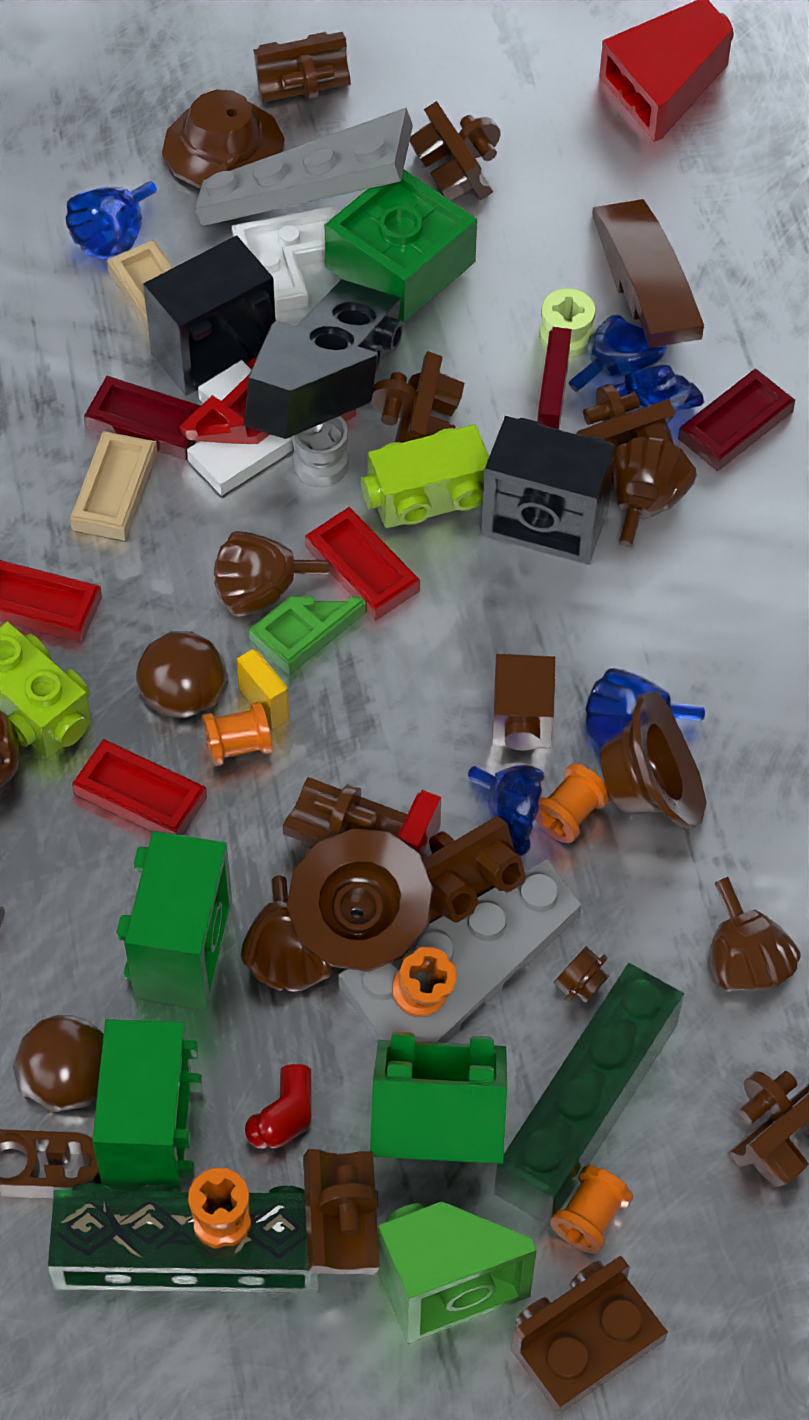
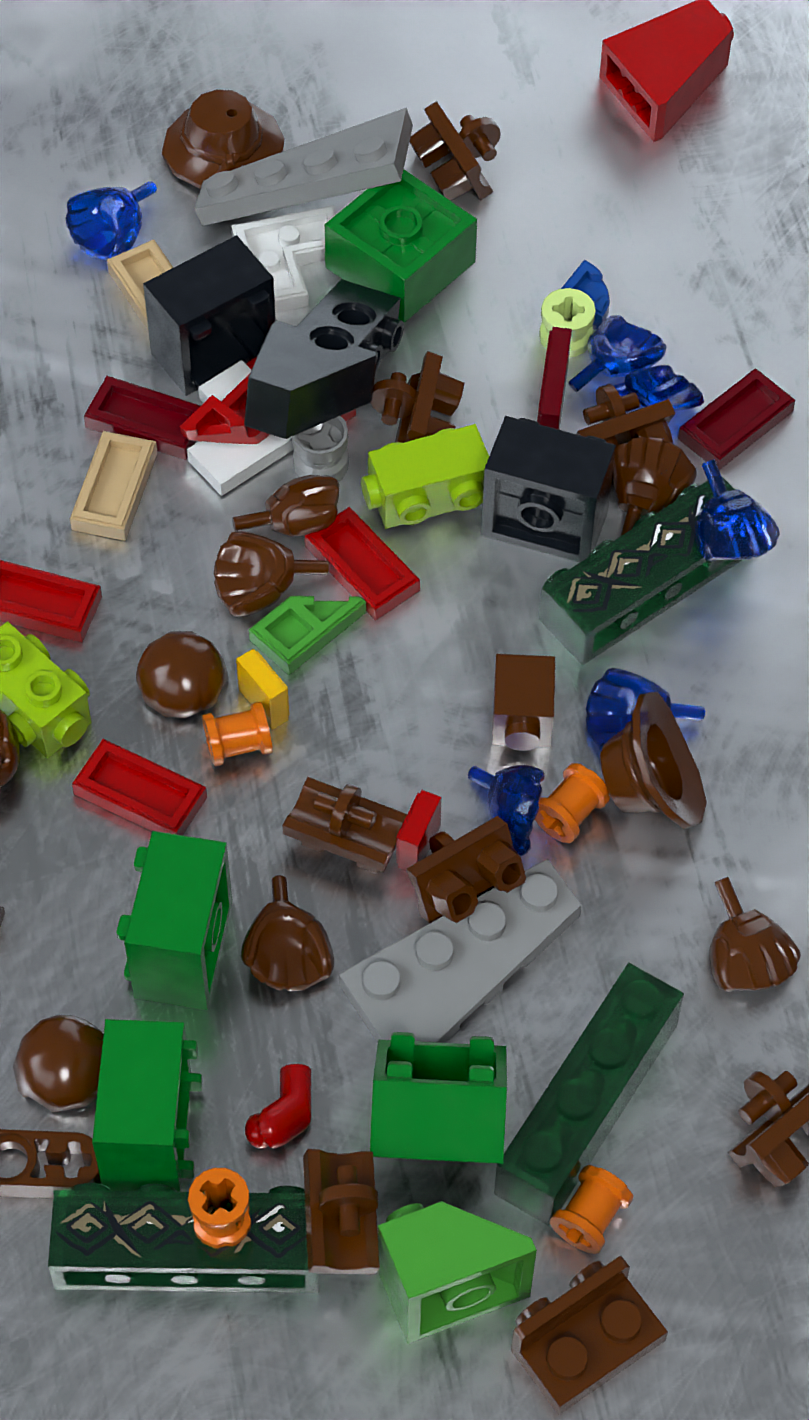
reddish brown hips [253,32,351,103] -> none
reddish brown hat [286,829,434,972] -> none
orange bush [392,947,457,1017] -> none
reddish brown plate [553,946,610,1003] -> none
reddish brown slope [592,199,704,348] -> none
none -> reddish brown piece [232,475,340,537]
none -> clear green brick [539,473,764,666]
none -> blue tile [561,259,610,329]
none -> clear blue piece [695,459,780,562]

